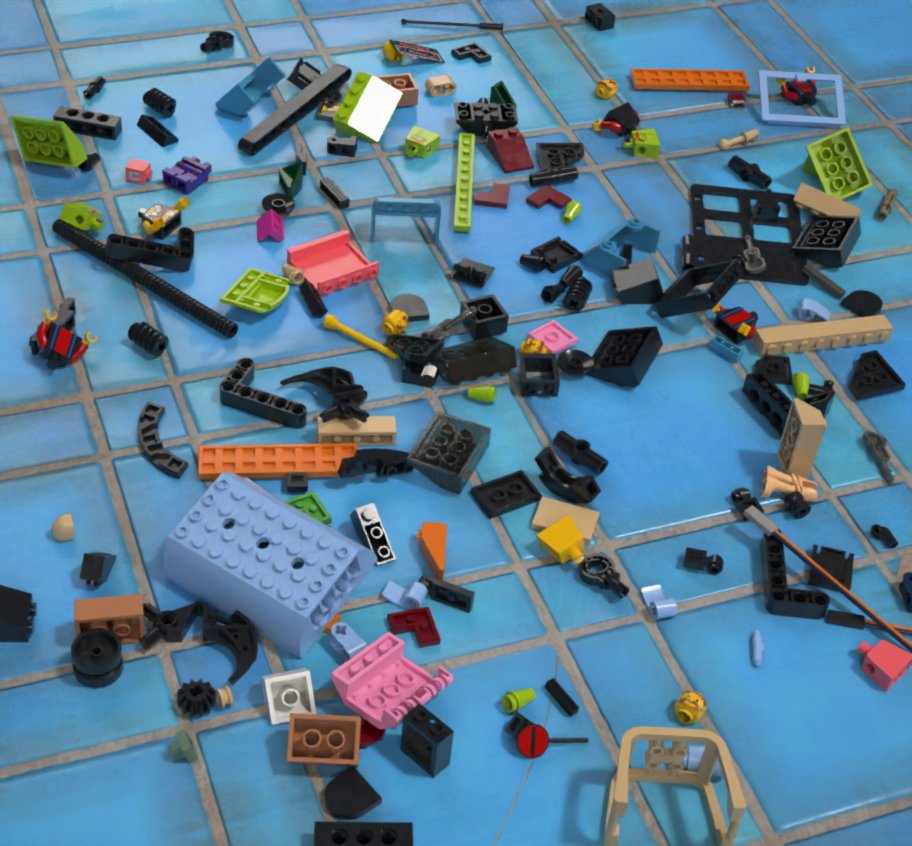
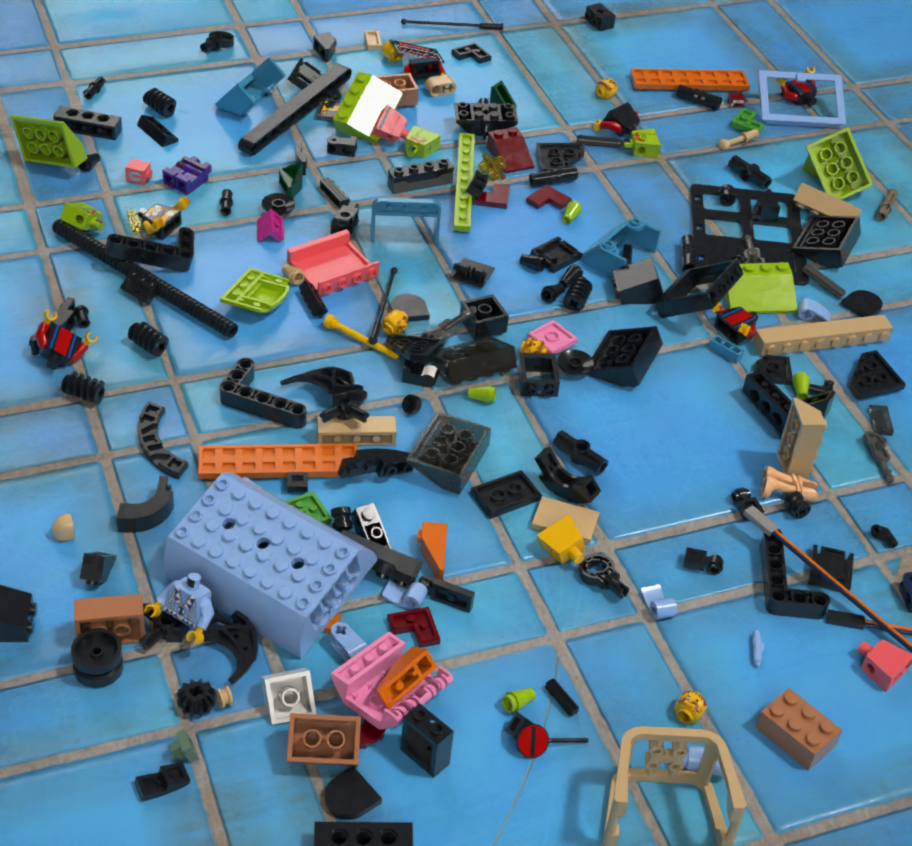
none -> black piece [61,371,105,404]
none -> black pin [74,305,90,328]
none -> black arch [117,476,174,533]
none -> black plate [120,267,158,305]
none -> clear yellow axle [127,208,142,234]
none -> black slope [134,762,191,801]
none -> light blue torso [144,573,214,644]
none -> black pin [220,189,233,216]
none -> black slope [313,32,337,62]
none -> black wheel [330,506,353,532]
none -> black piece [331,201,360,234]
none -> dark grey piece [342,530,423,587]
none -> tan tile [364,30,382,50]
none -> black piece [368,267,398,345]
none -> coral torso [371,104,409,143]
none -> orange slope [376,647,437,709]
none -> black piece [387,158,454,194]
none -> black tile [402,394,422,414]
none -> black torso [404,57,446,79]
none -> black leg [466,170,488,199]
none -> clear yellow hips [478,153,506,181]
none -> black axle [577,135,622,148]
none -> black axle [676,85,722,110]
none -> black wheel [719,184,736,207]
none -> lime slope [724,262,798,314]
none -> bright green plate [730,108,764,134]
none -> nougat brick [756,688,842,771]
none -> clear smoke tile [868,405,894,436]

